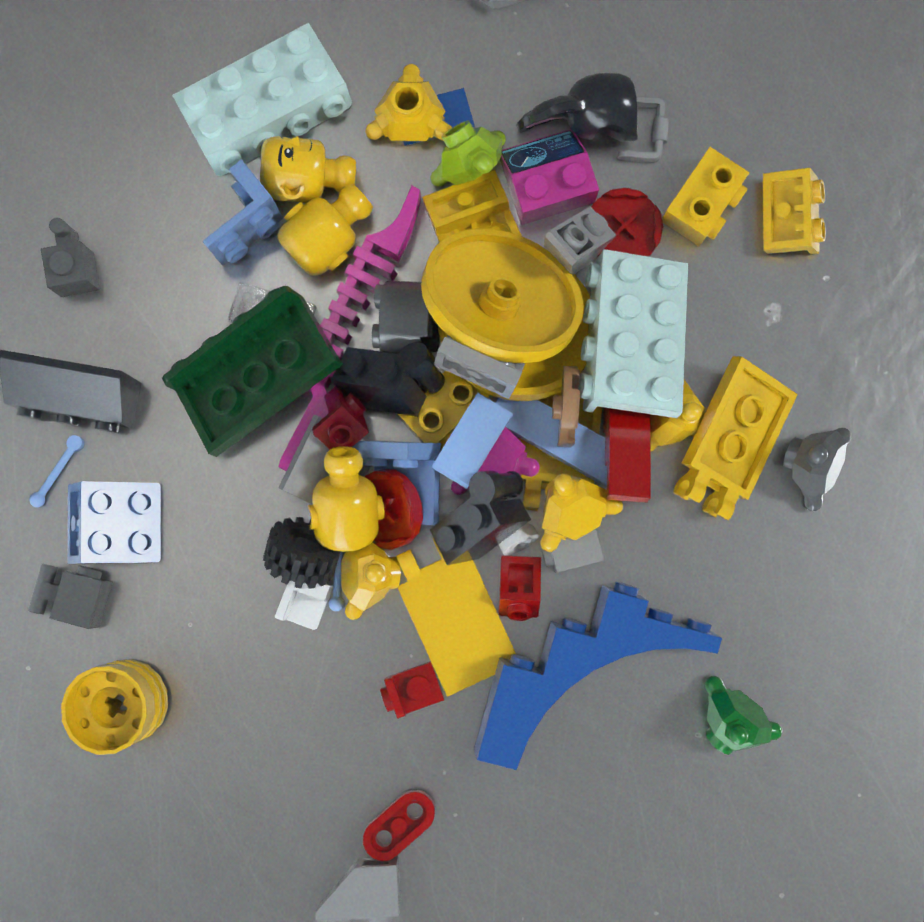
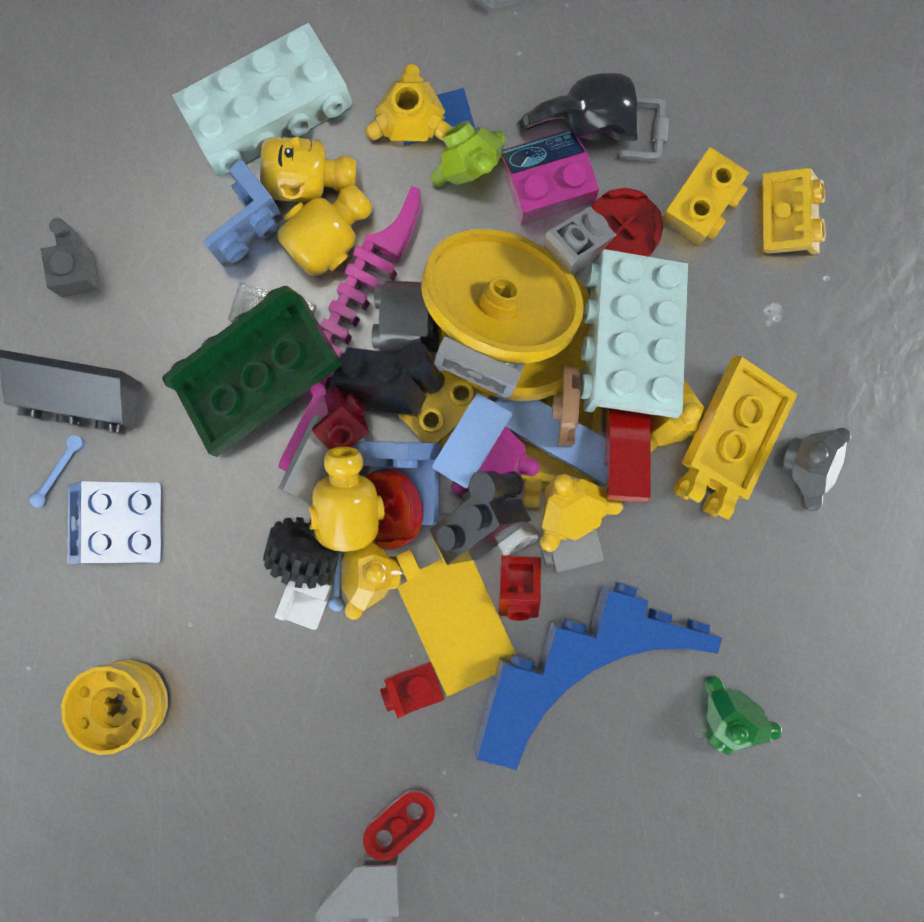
dark grey brick [28,564,113,629] -> none
yellow slope [422,170,522,243] -> none

